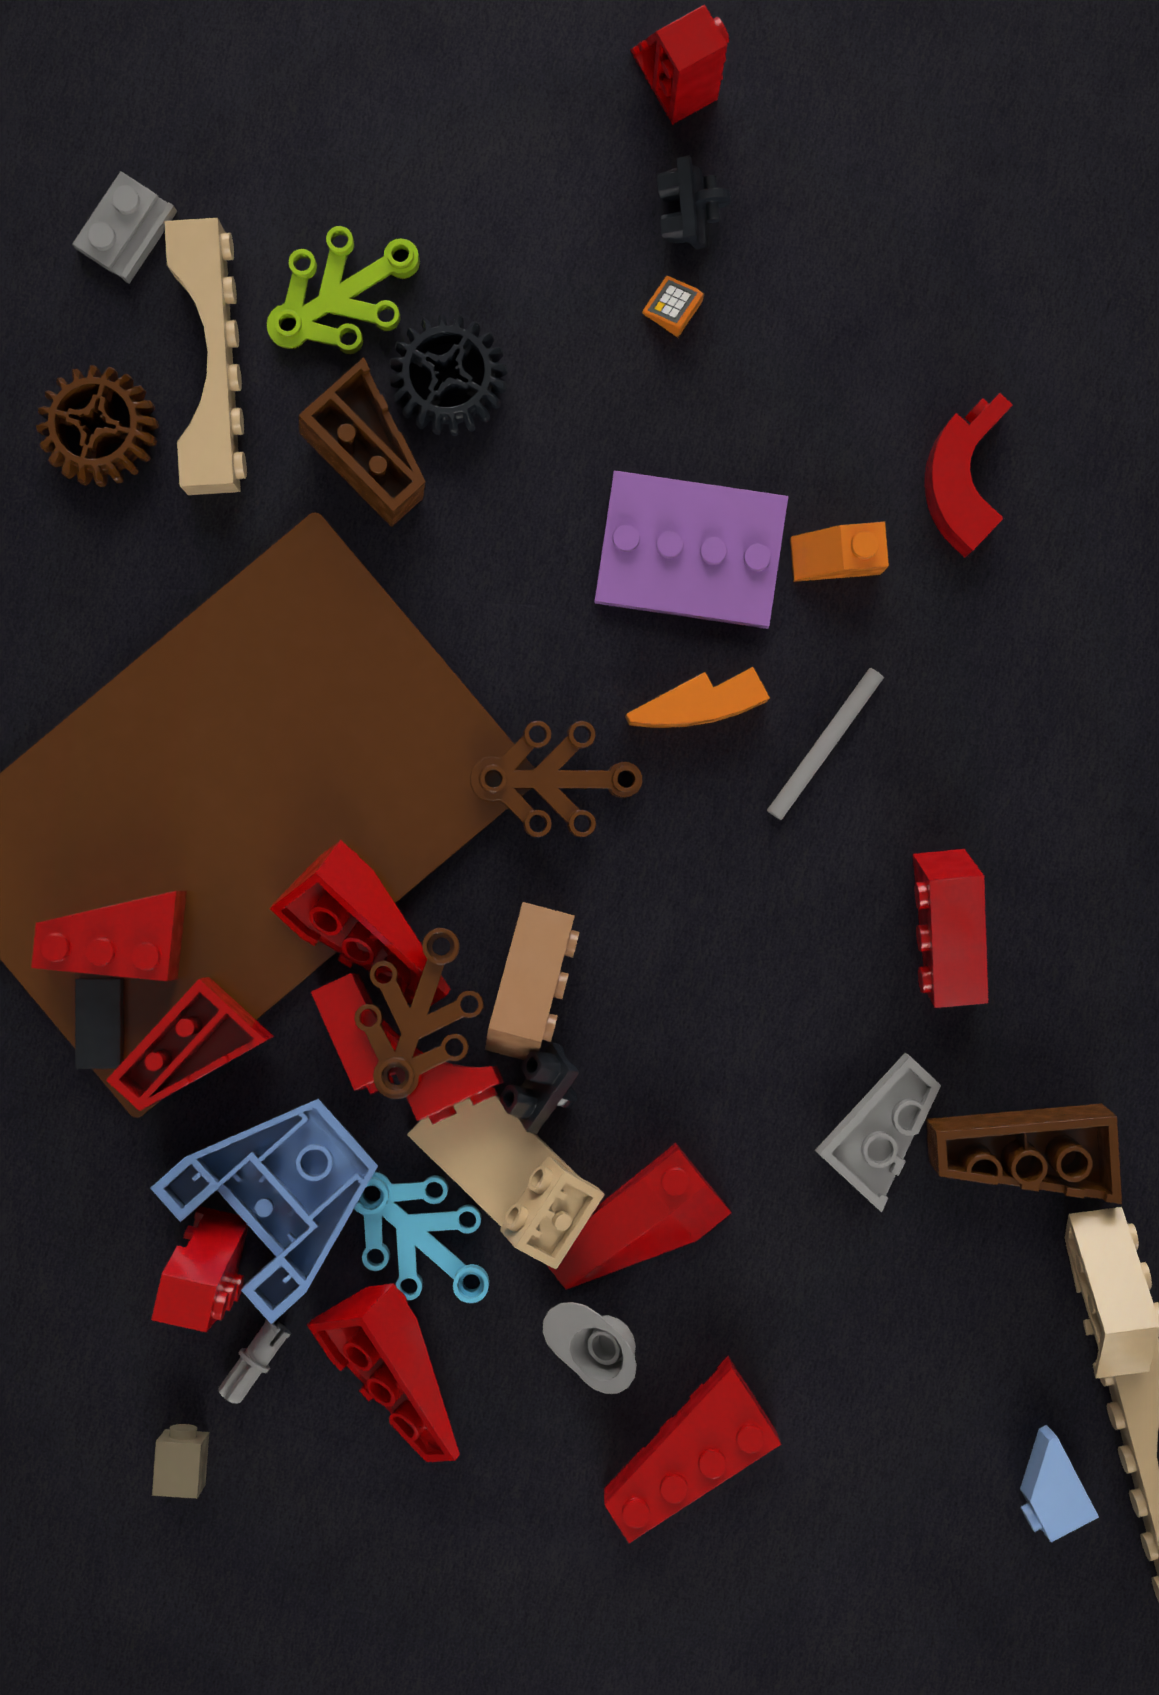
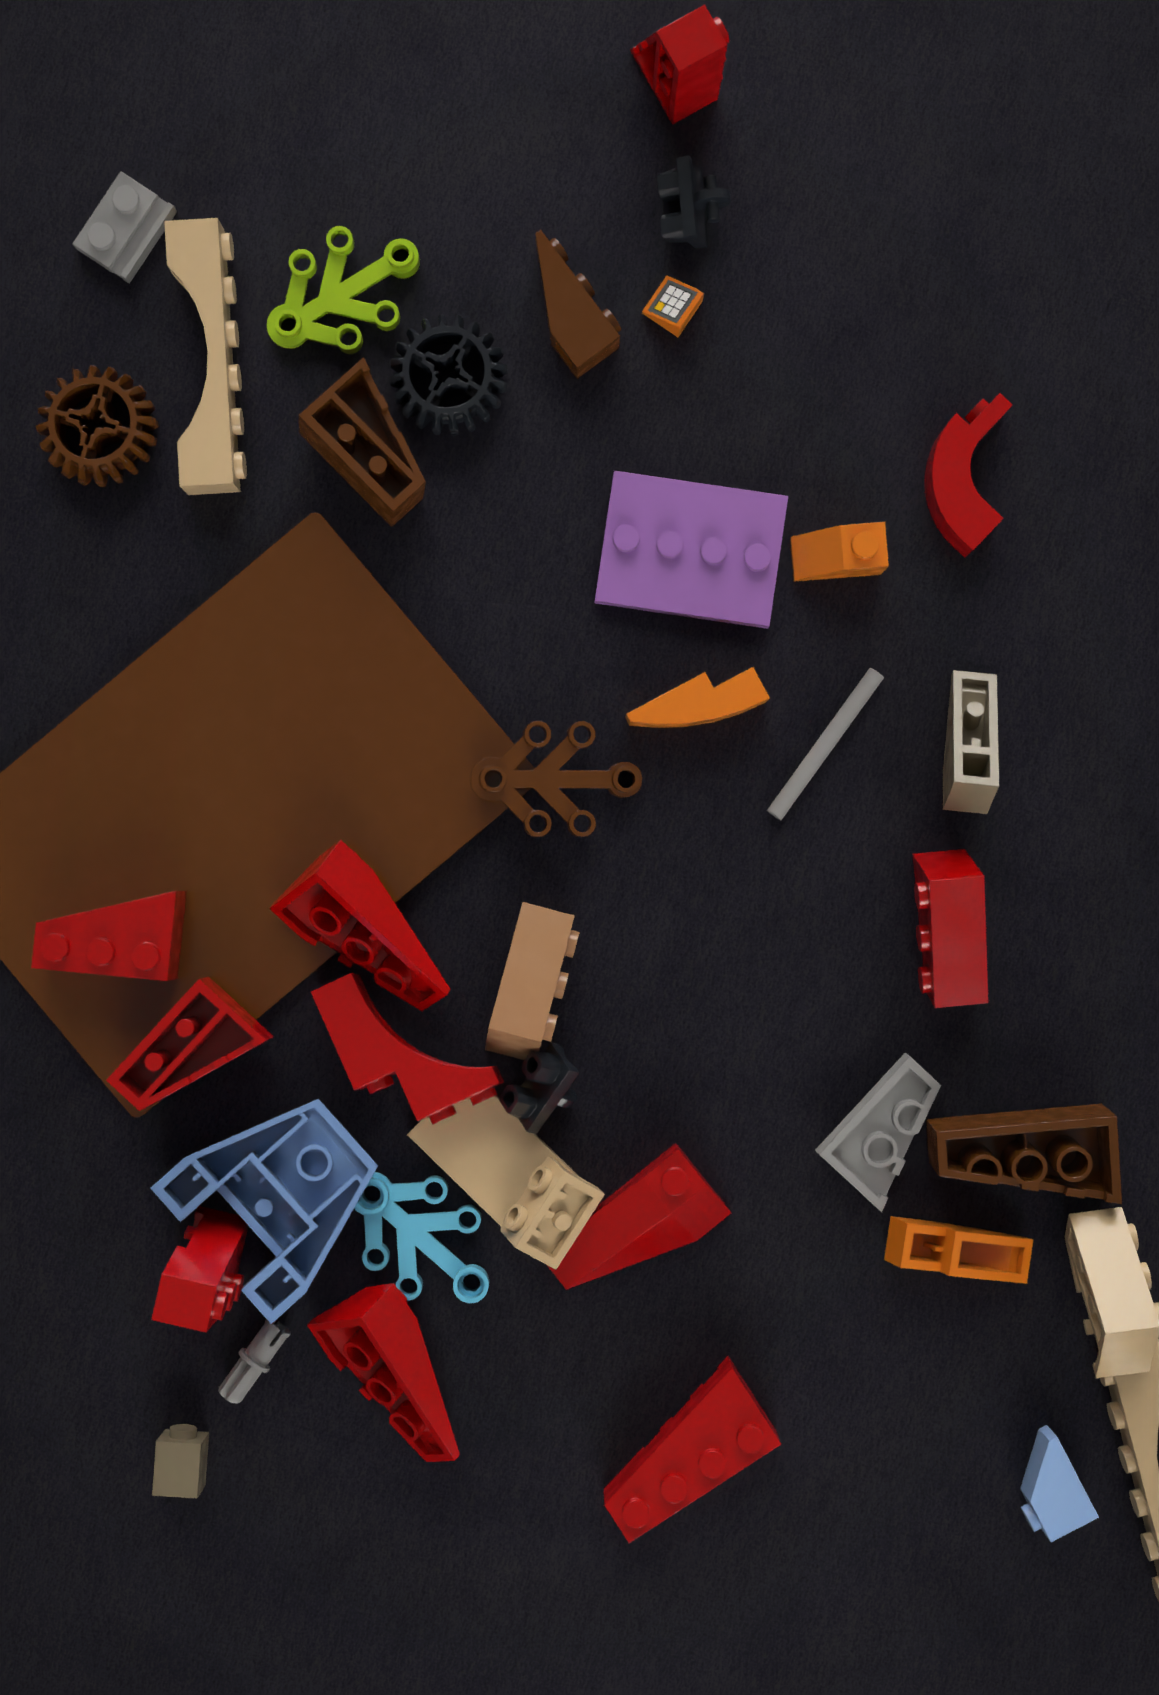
black tile [75,978,124,1069] -> none
reddish brown plant [355,928,484,1099] -> none
light grey piece [543,1302,637,1394] -> none
none -> reddish brown slope [535,229,621,379]
none -> orange slope [884,1216,1033,1284]
none -> dark tan slope [943,670,999,814]

